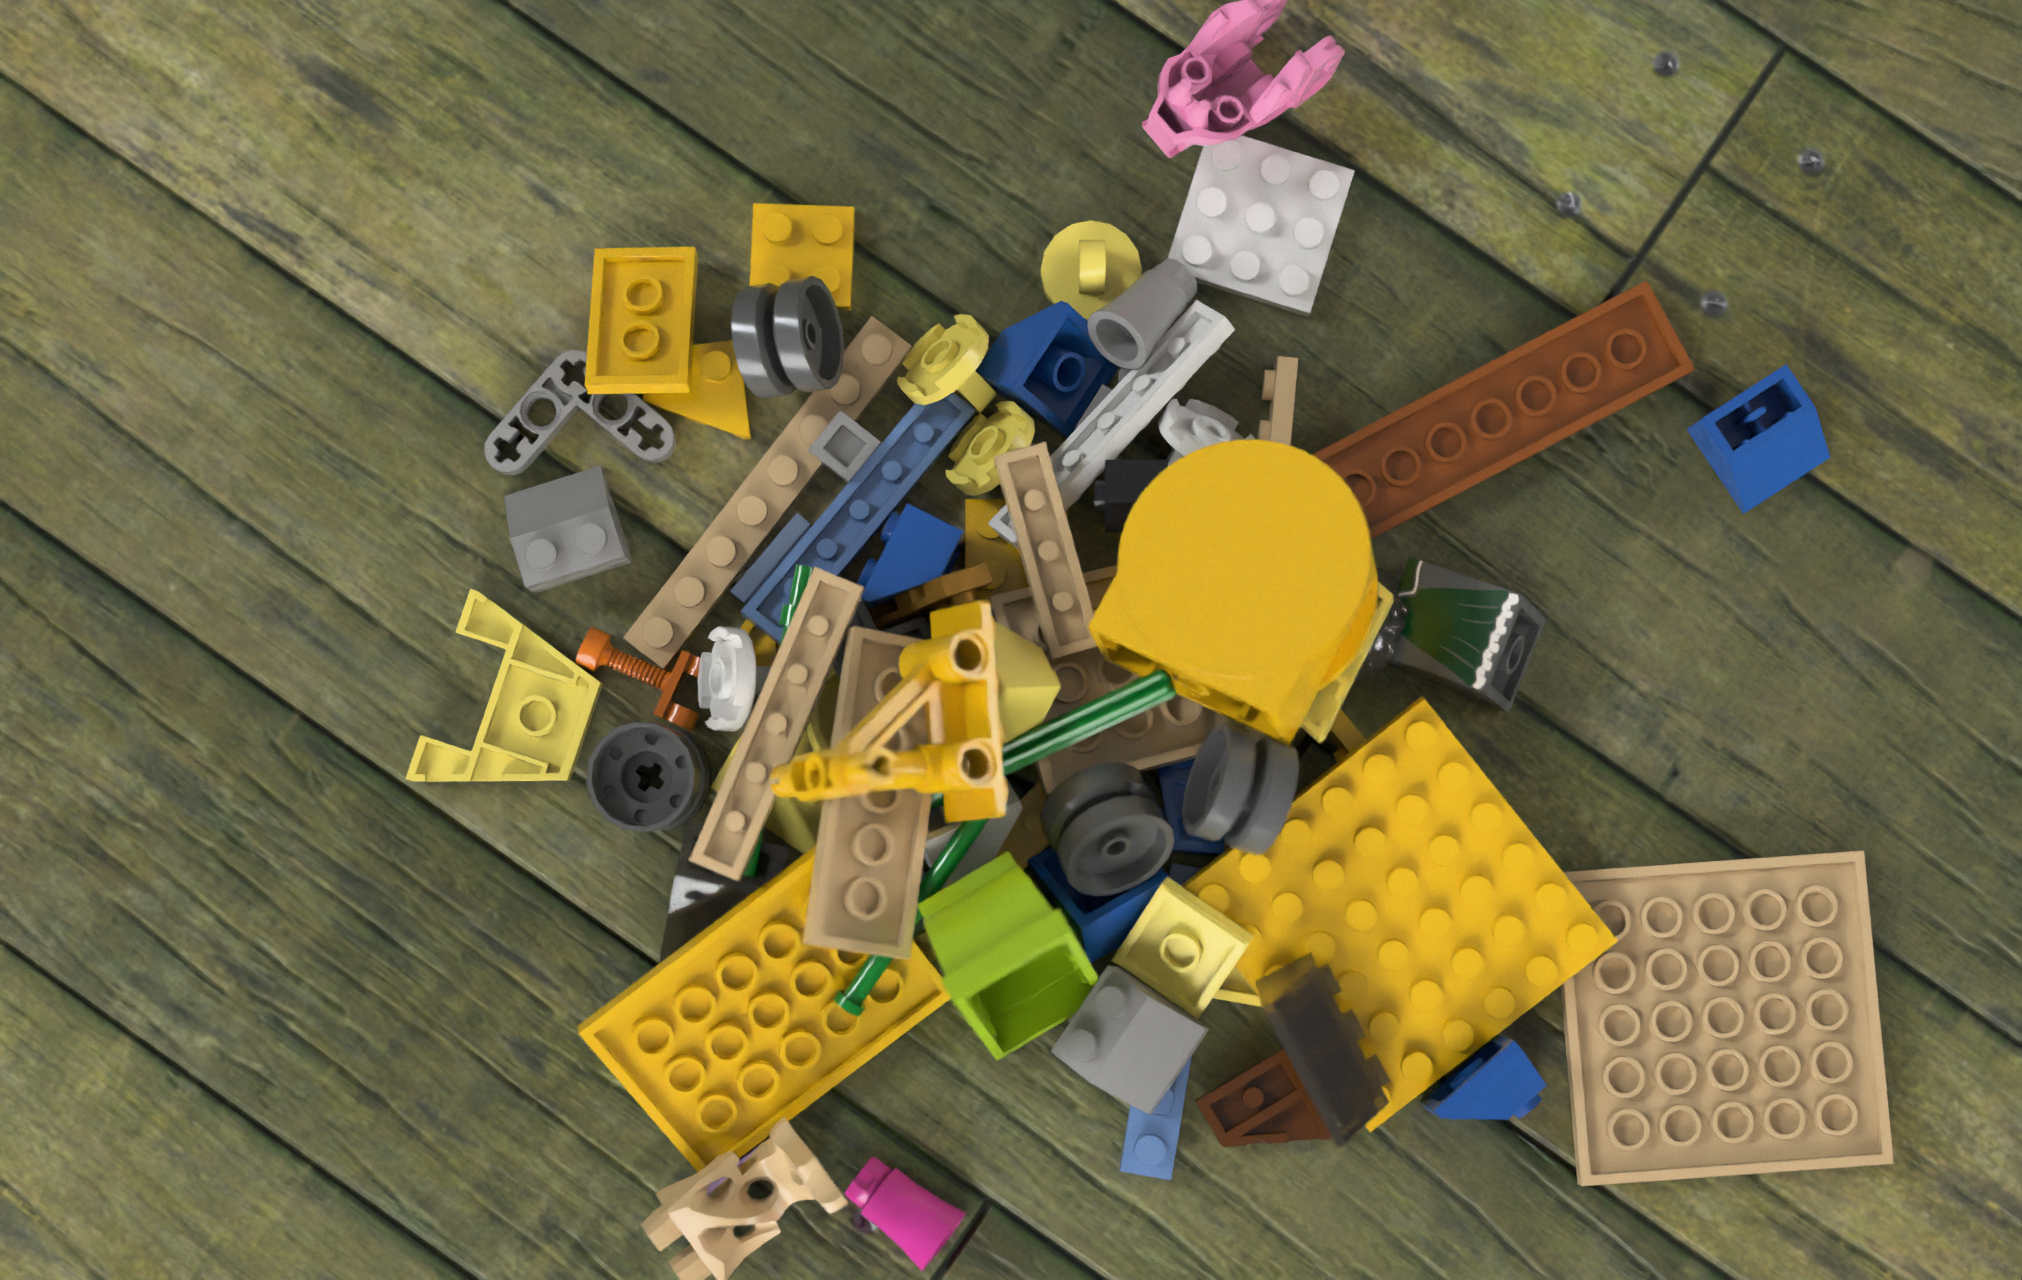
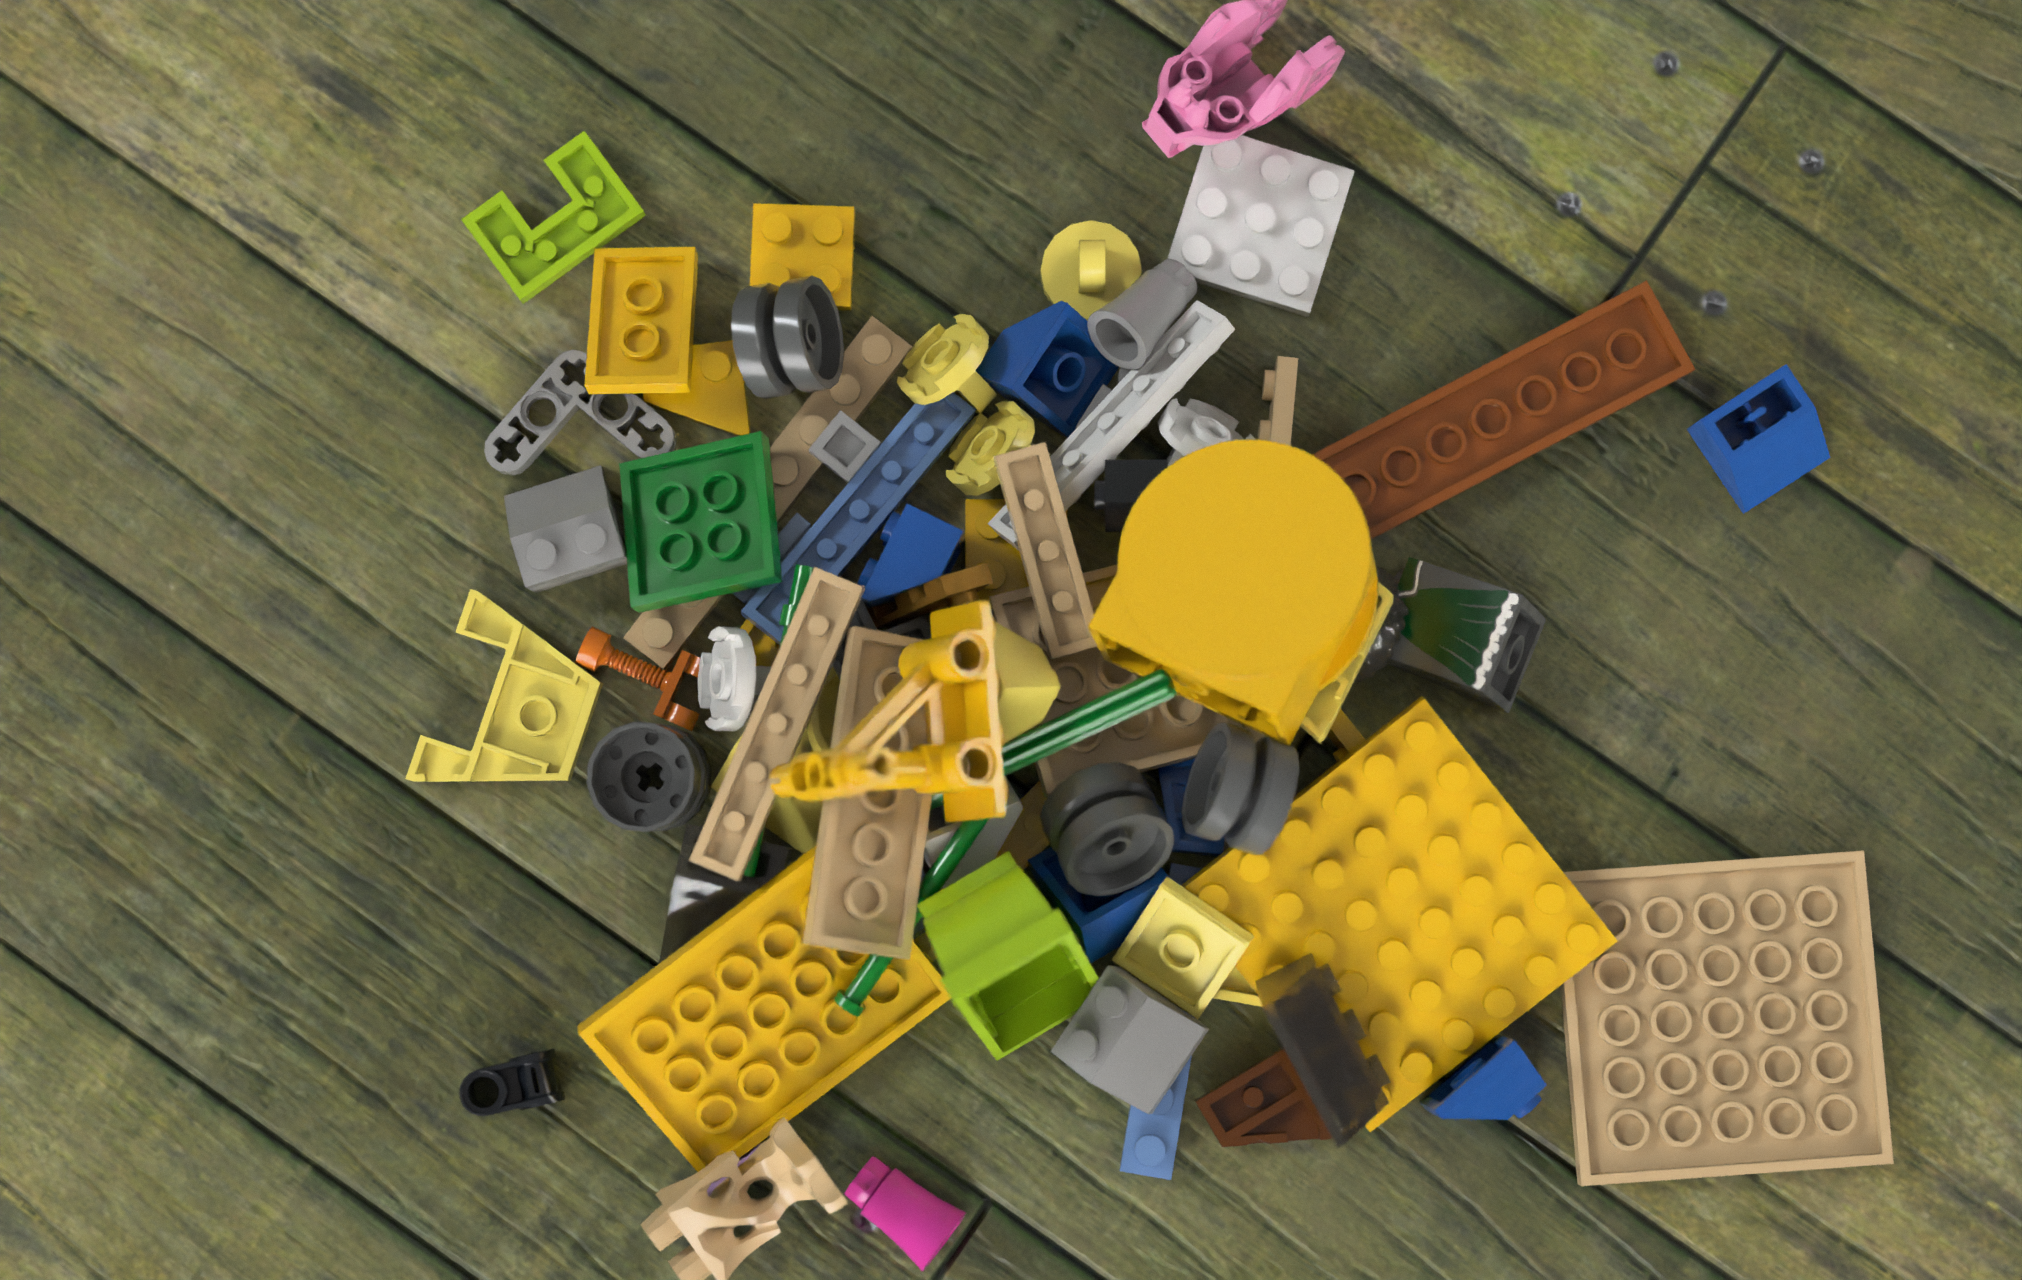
none -> black piece [459,1048,565,1116]
none -> lime plate [461,131,646,304]
none -> green plate [619,431,782,613]

